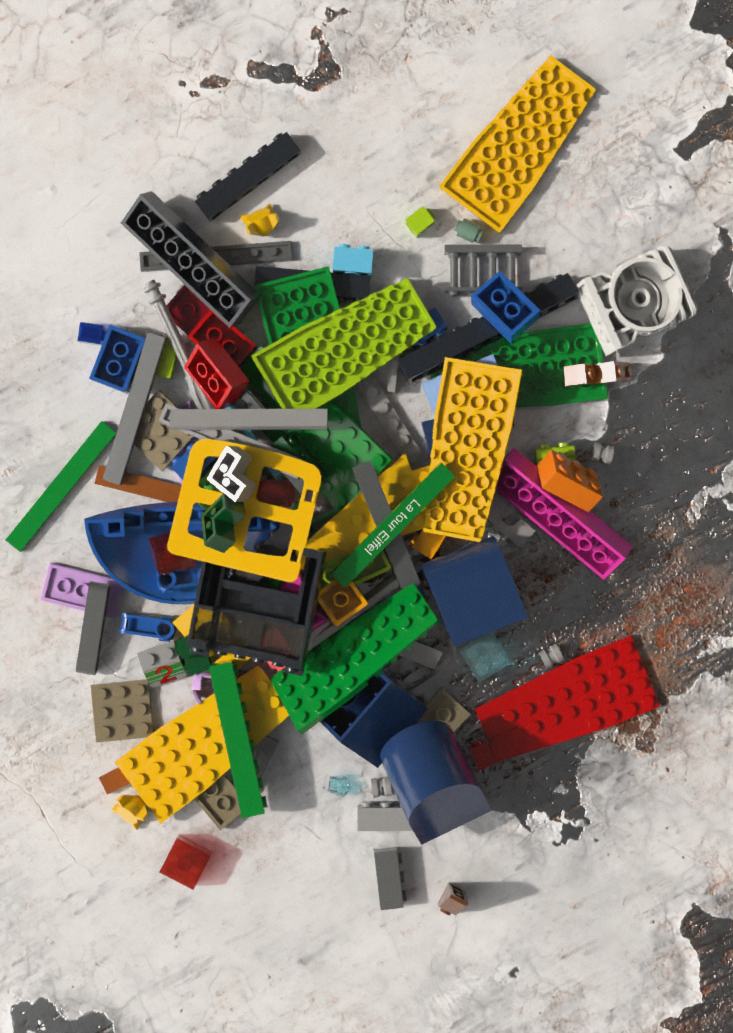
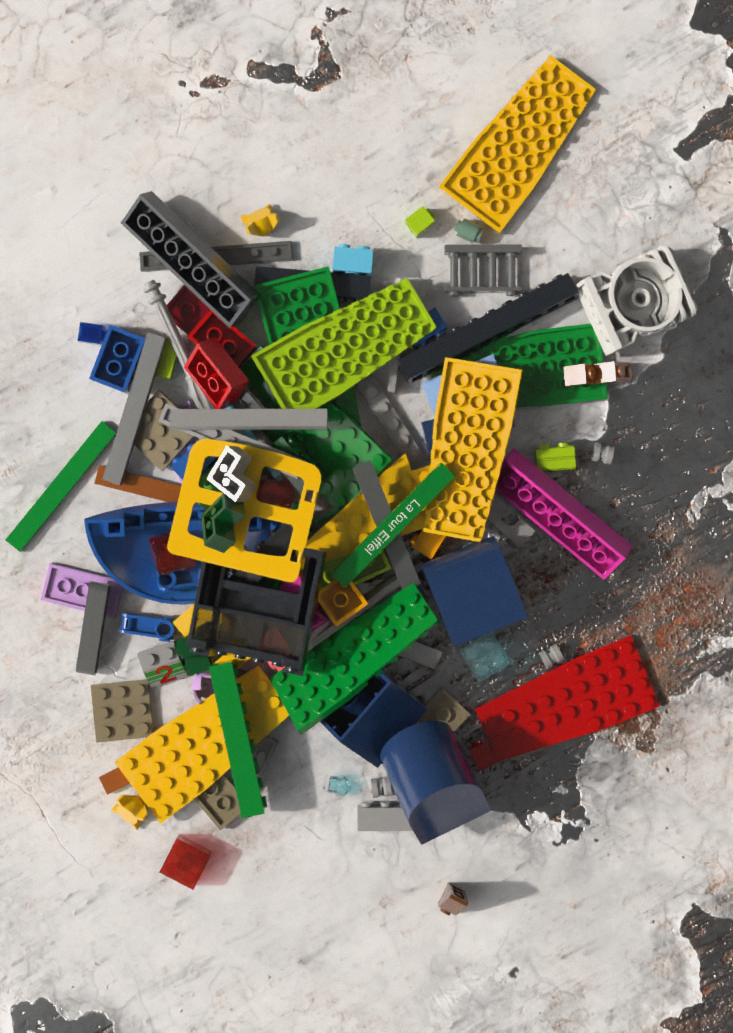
black brick [195,132,301,222] -> none
dark grey brick [374,847,407,910] -> none
blue brick [471,271,540,343] -> none
orange brick [537,449,603,512] -> none

